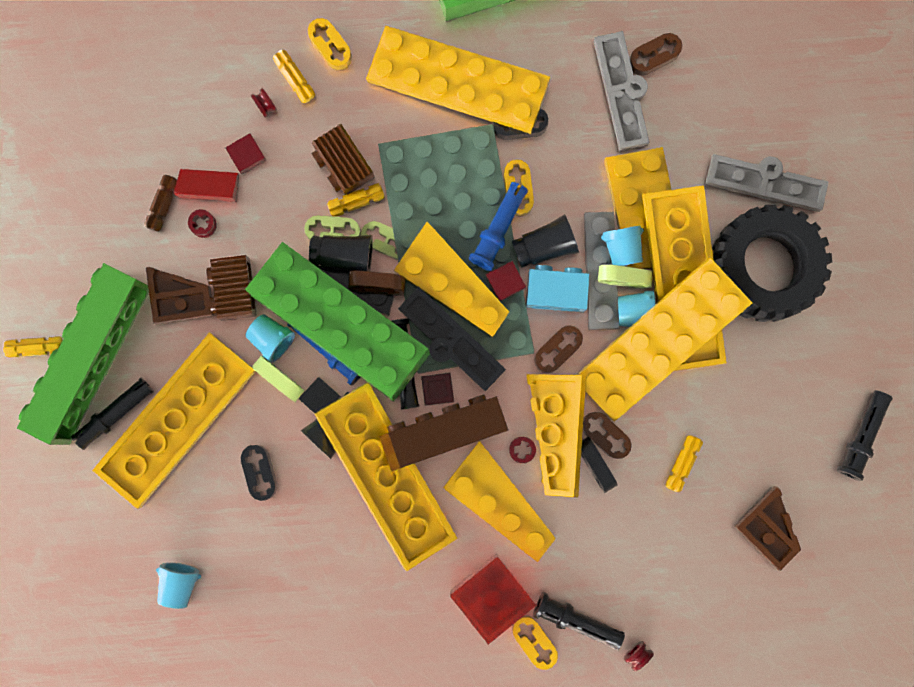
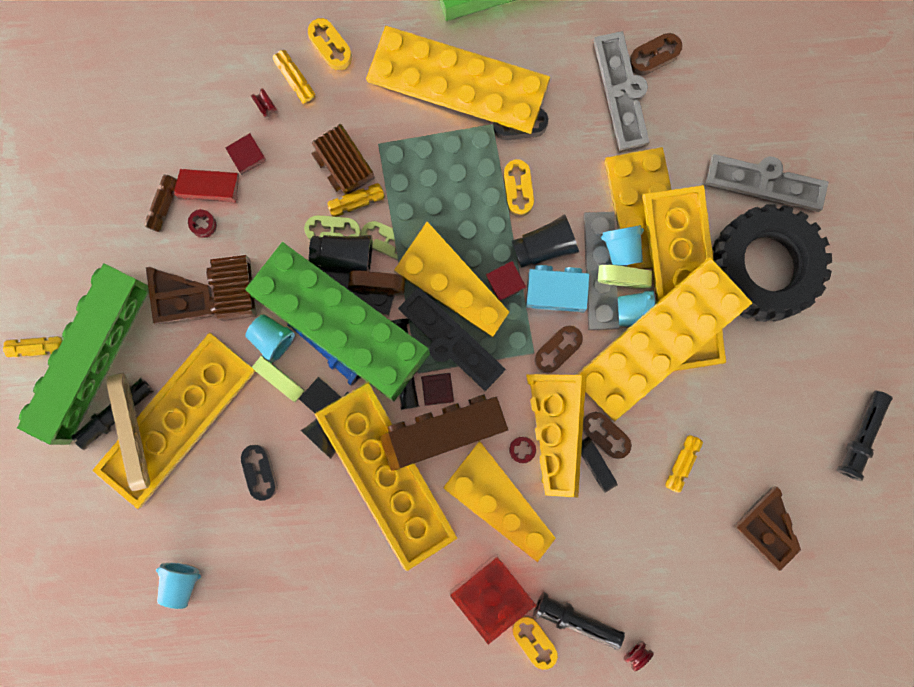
blue pin [468,182,528,271] -> none
none -> tan beam [107,373,150,491]

